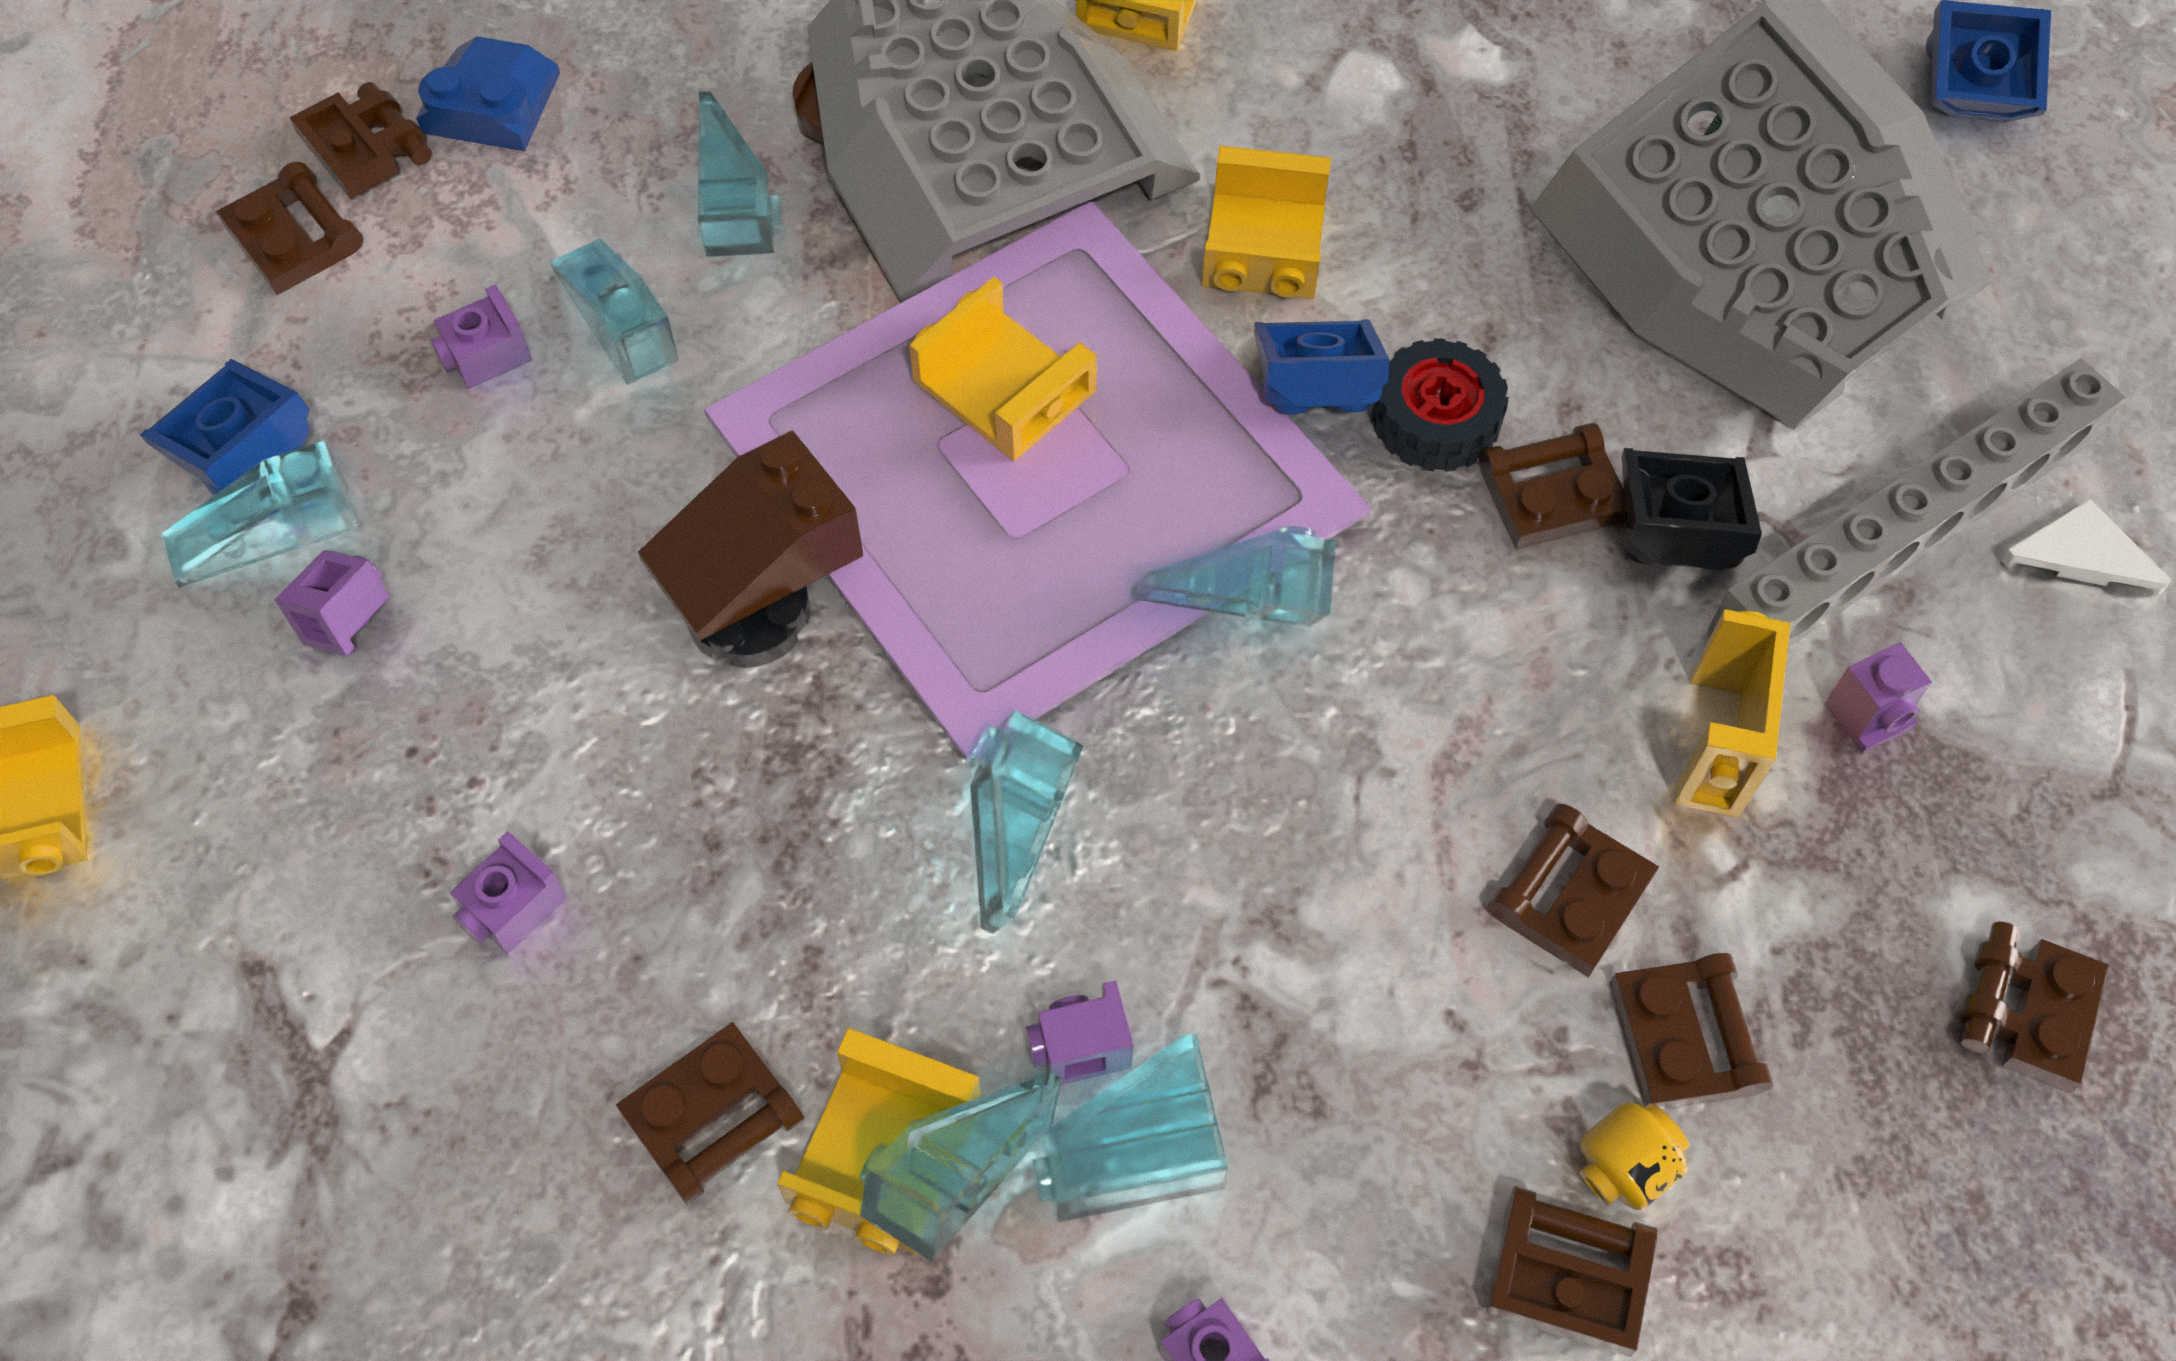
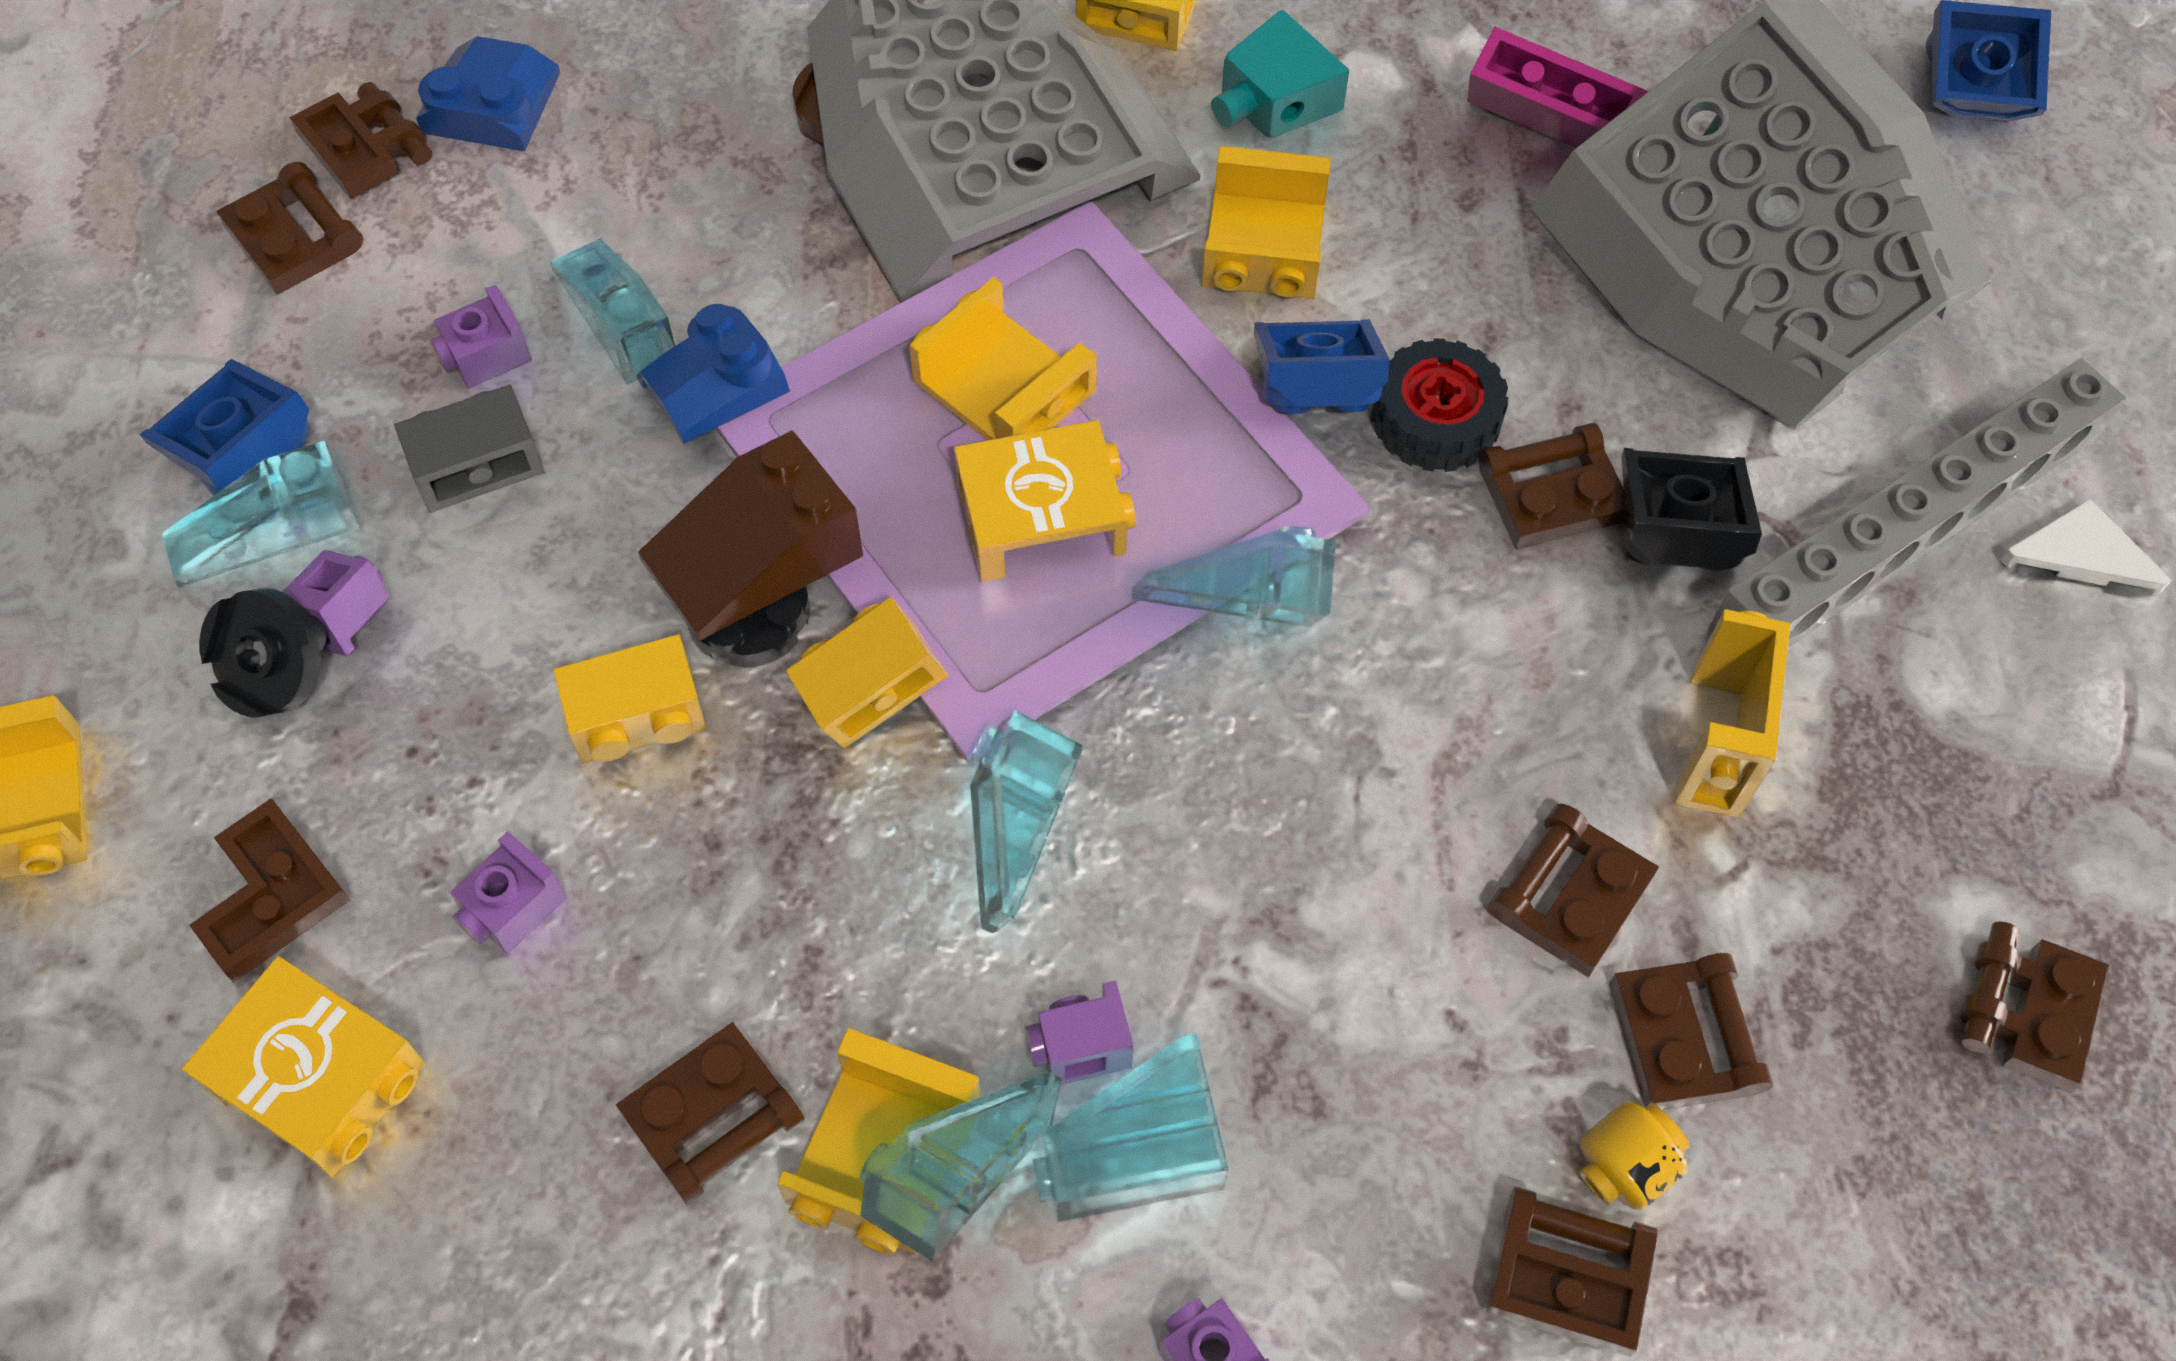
clear light blue slope [698,91,784,257] -> none
medium lavender brick [1825,642,1932,754] -> none
none -> yellow panel [181,956,425,1178]
none -> reddish brown plate [189,798,350,983]
none -> black plate [199,588,326,718]
none -> dark grey brick [394,384,545,513]
none -> yellow brick [553,634,707,764]
none -> blue slope [636,304,790,443]
none -> yellow brick [785,597,949,749]
none -> yellow panel [954,420,1136,582]
none -> teal torso [1211,9,1349,138]
none -> dark pink brick [1467,27,1648,148]

